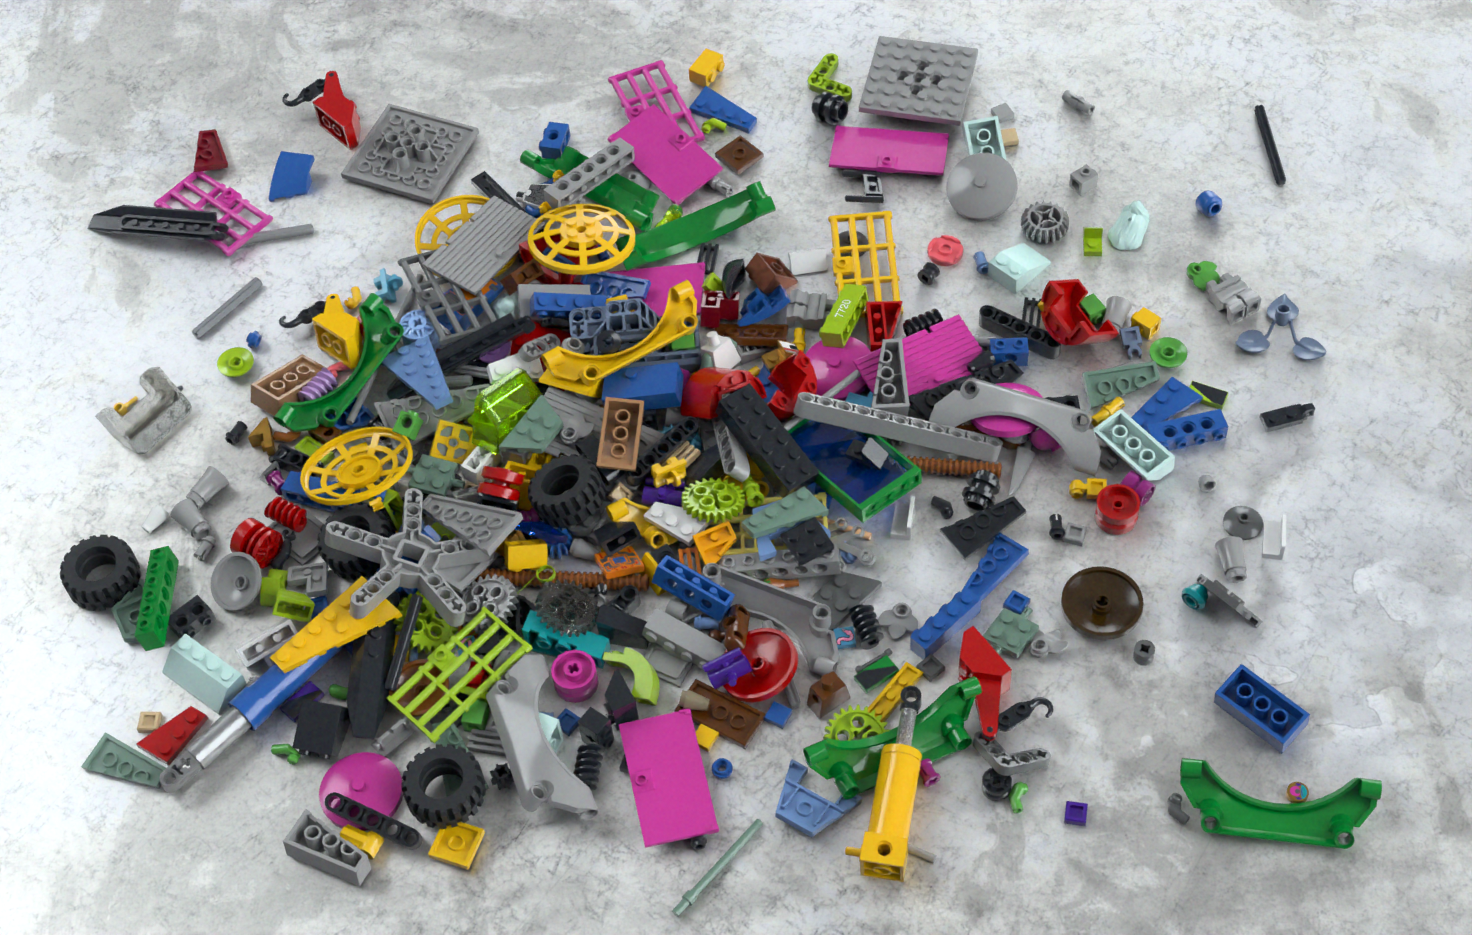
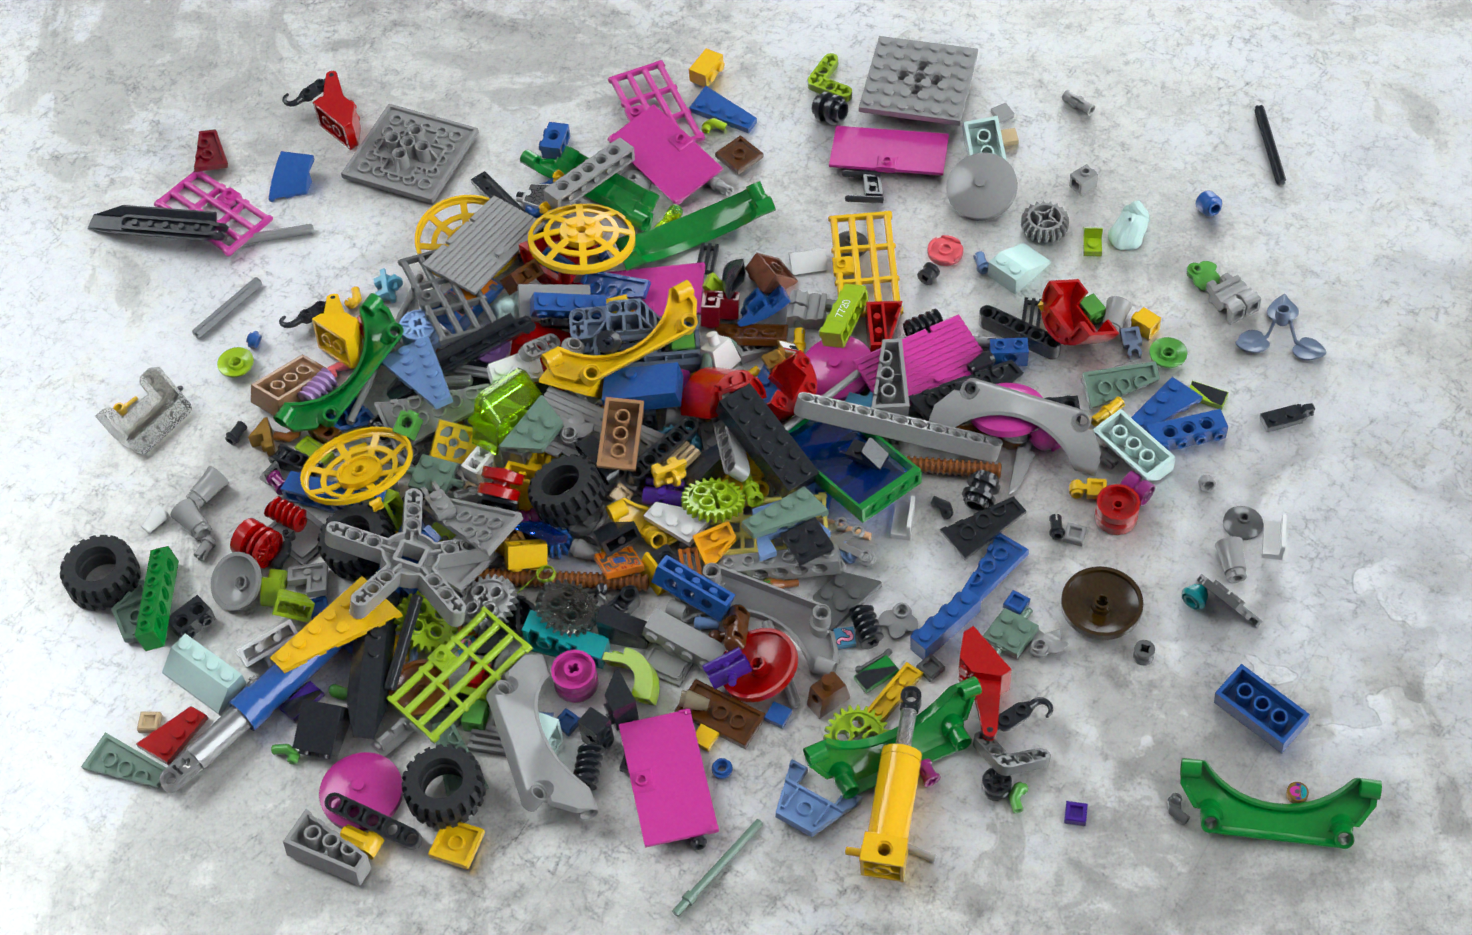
black gear [490,763,514,790] -> none
none -> light grey hinge [420,481,457,521]

